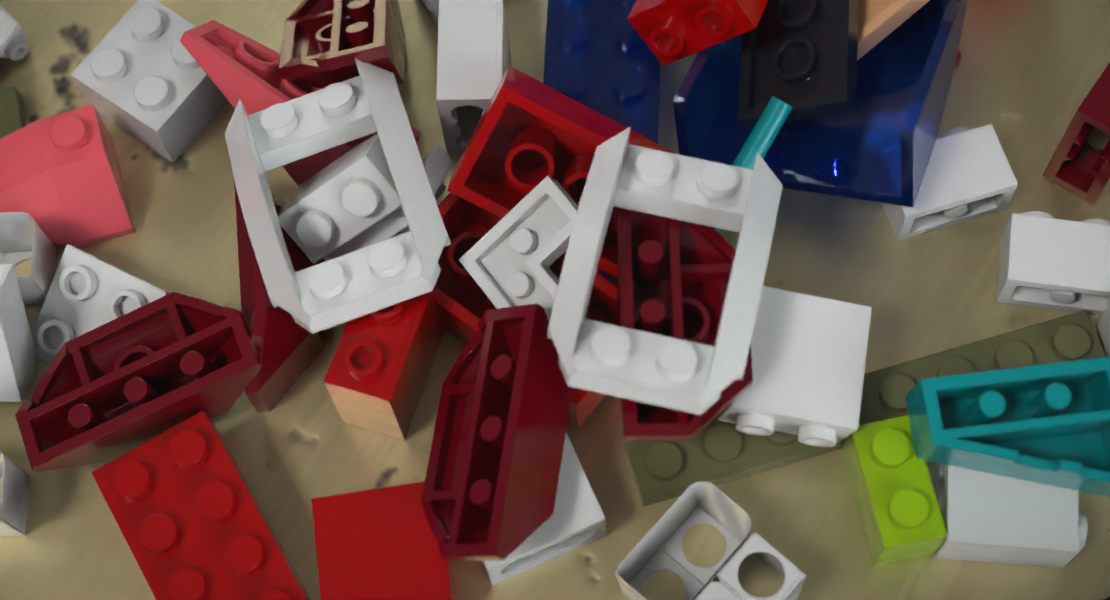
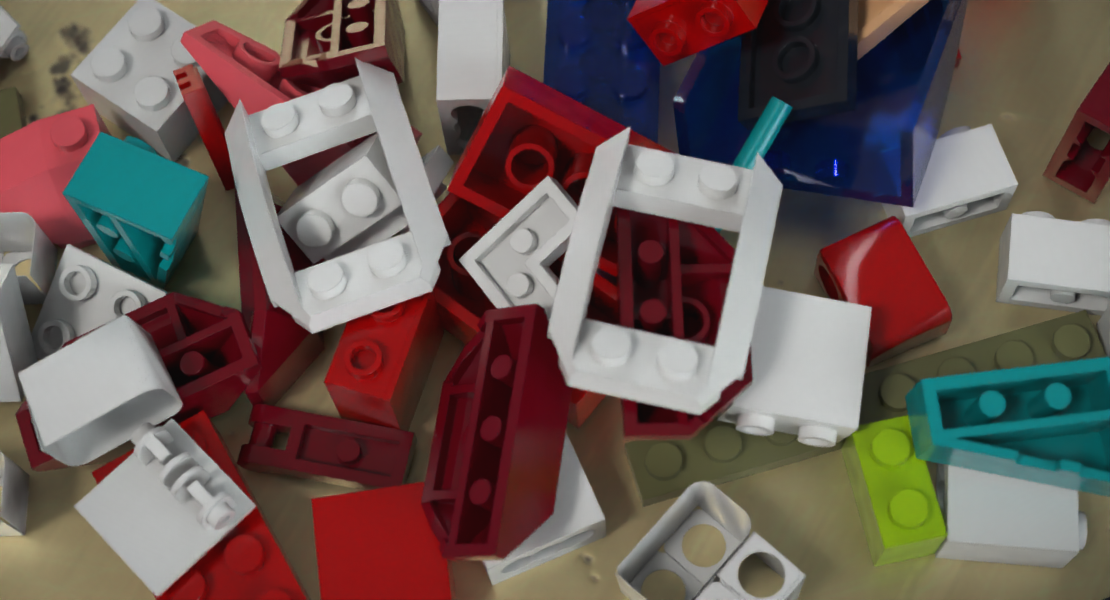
none -> white piece [18,314,183,466]
none -> teal wedge [62,132,209,290]
none -> white hinge [74,419,256,598]
none -> red tile [173,63,234,191]
none -> dark red plate [237,404,417,490]
none -> red piece [814,216,952,368]

